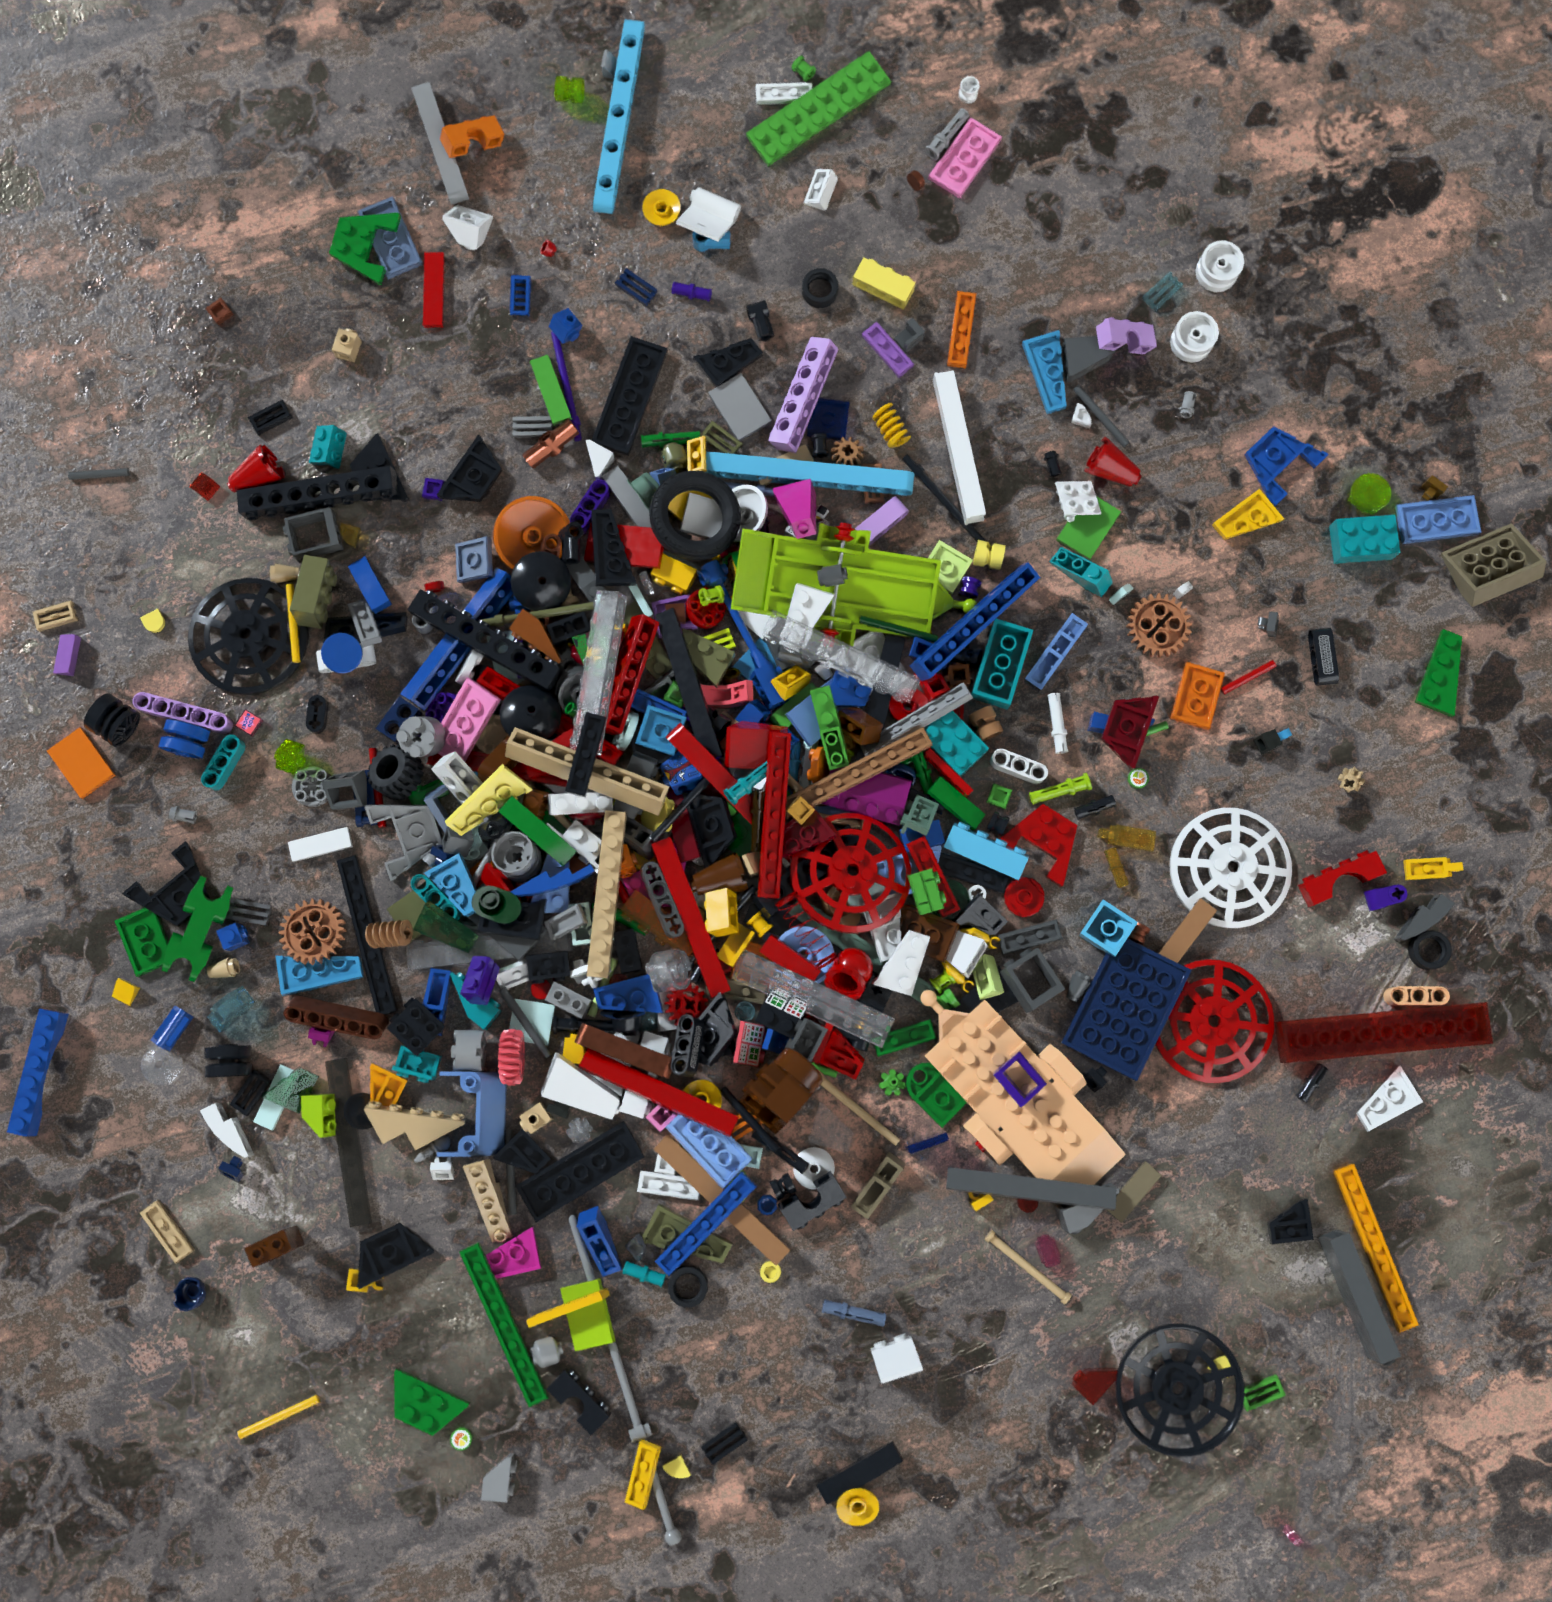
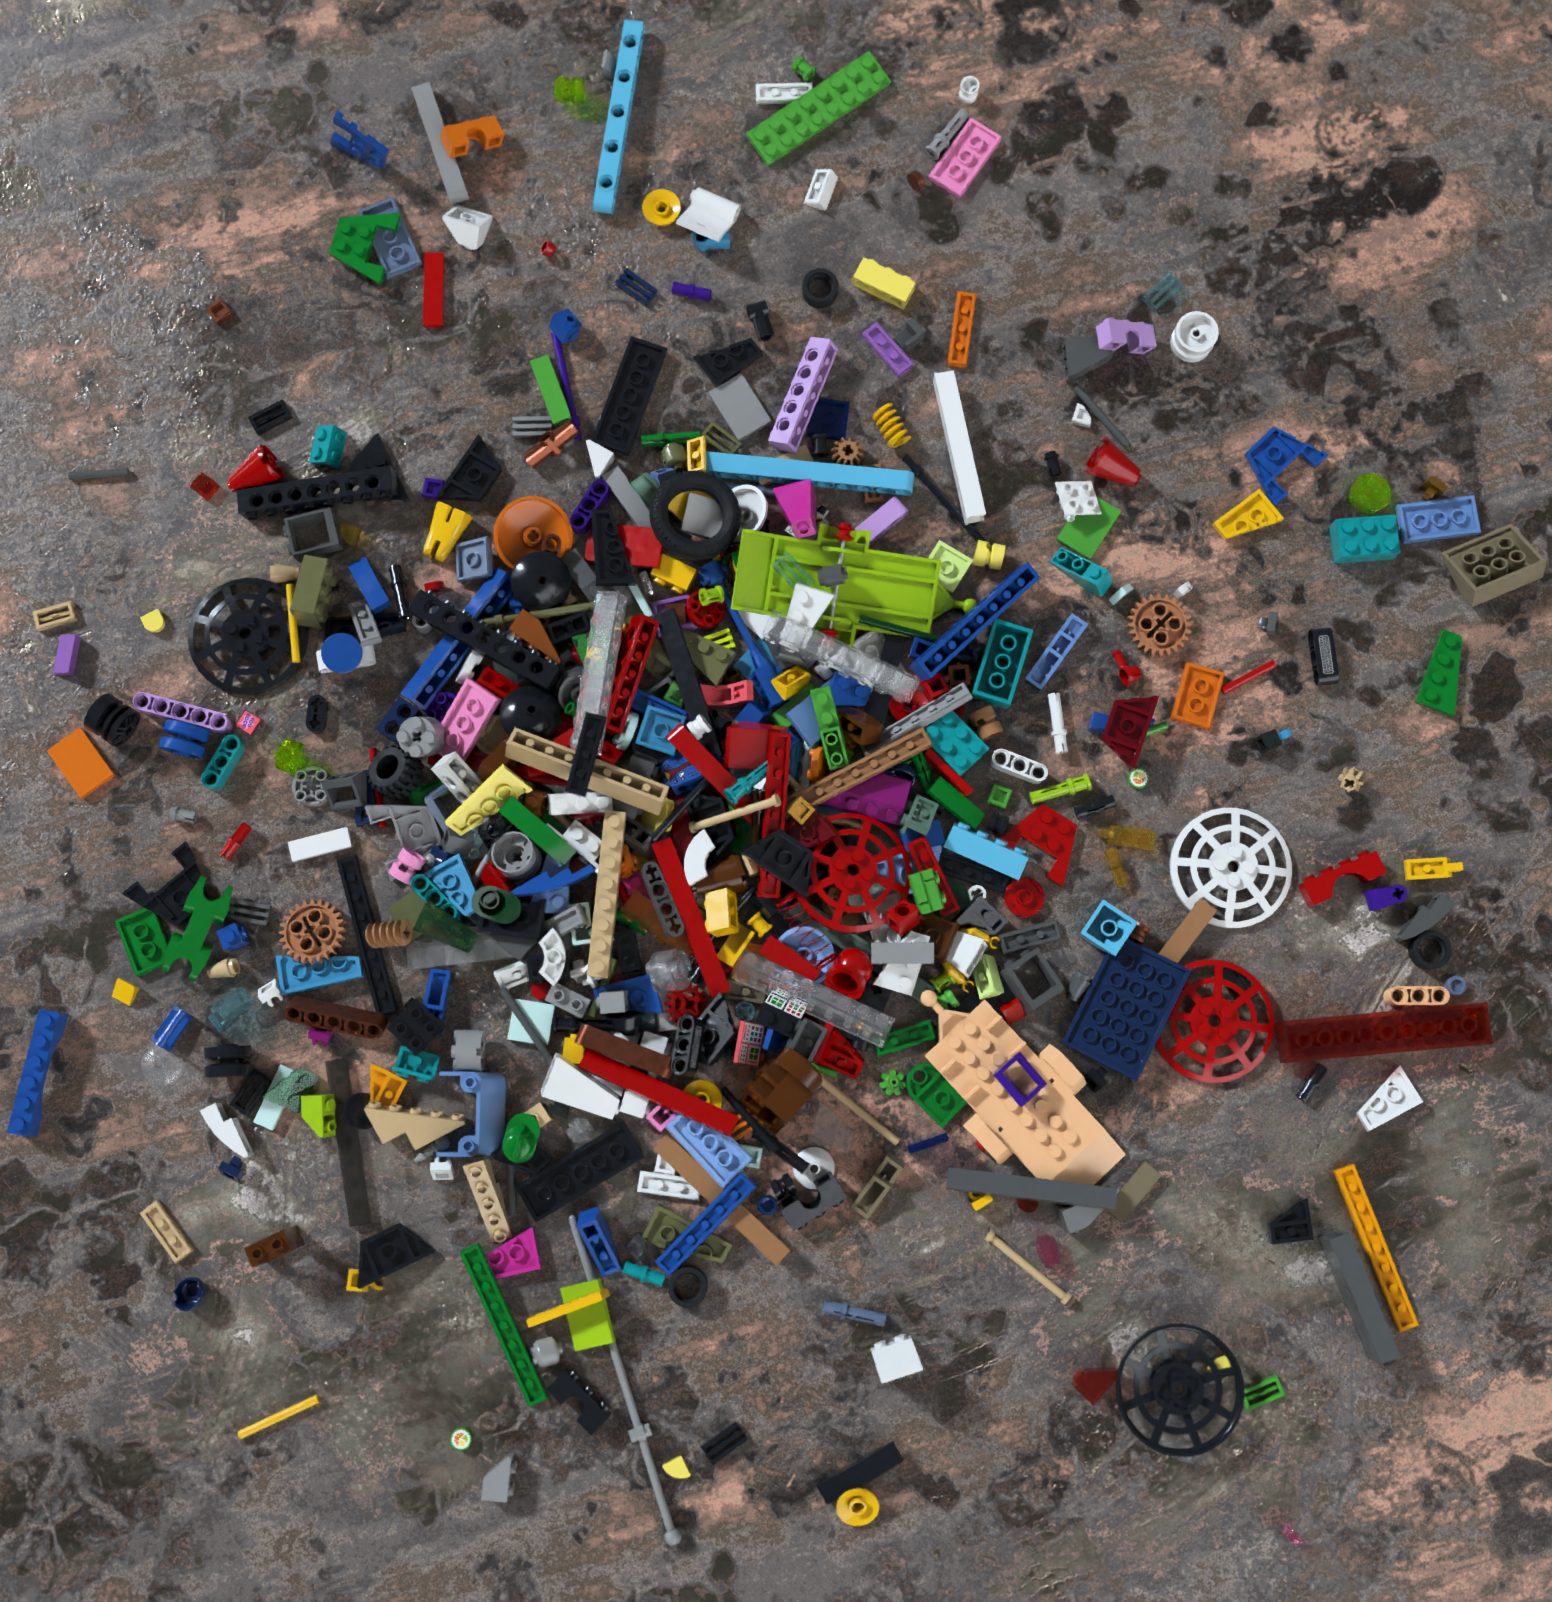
tan brick [332,329,362,363] -> none
green wing [394,1368,470,1436] -> none
teal slope [450,972,502,1030] -> none
dark purple brick [460,956,500,1005] -> none
coral gear [498,1029,525,1085] -> none
blue slope [510,275,532,316] -> none
black piece [558,522,583,565] -> none
yellow tile [625,1439,661,1510] -> none
light yellow tile [760,1261,781,1283] -> none
dark purple wheel [959,576,982,599] -> none
dark azure wing [1022,330,1066,414] -> none
light grey pin [1179,391,1197,418] -> none
white wheel [1195,241,1244,292] -> none
none -> red axle [218,822,252,861]
none -> white tile [258,979,283,1007]
none -> blue wing [330,110,389,169]
none -> black pin [388,564,412,621]
none -> bright pink wheel [388,847,426,885]
none -> yellow piece [423,502,473,563]
none -> green piece [502,1113,540,1163]
none -> white tile [538,928,566,986]
none -> light grey brick [597,989,629,1014]
none -> white tile [684,829,715,886]
none -> white wheel [687,714,712,740]
none -> tan bar [689,794,781,834]
none -> black wing [741,829,813,897]
none -> clear light blue tile [772,551,814,589]
none -> light grey tile [871,942,934,964]
none -> red brick [885,899,920,937]
none -> red tile [1000,998,1026,1025]
none -> red bar [1112,649,1141,686]
none -> sand blue tile [1444,975,1467,996]

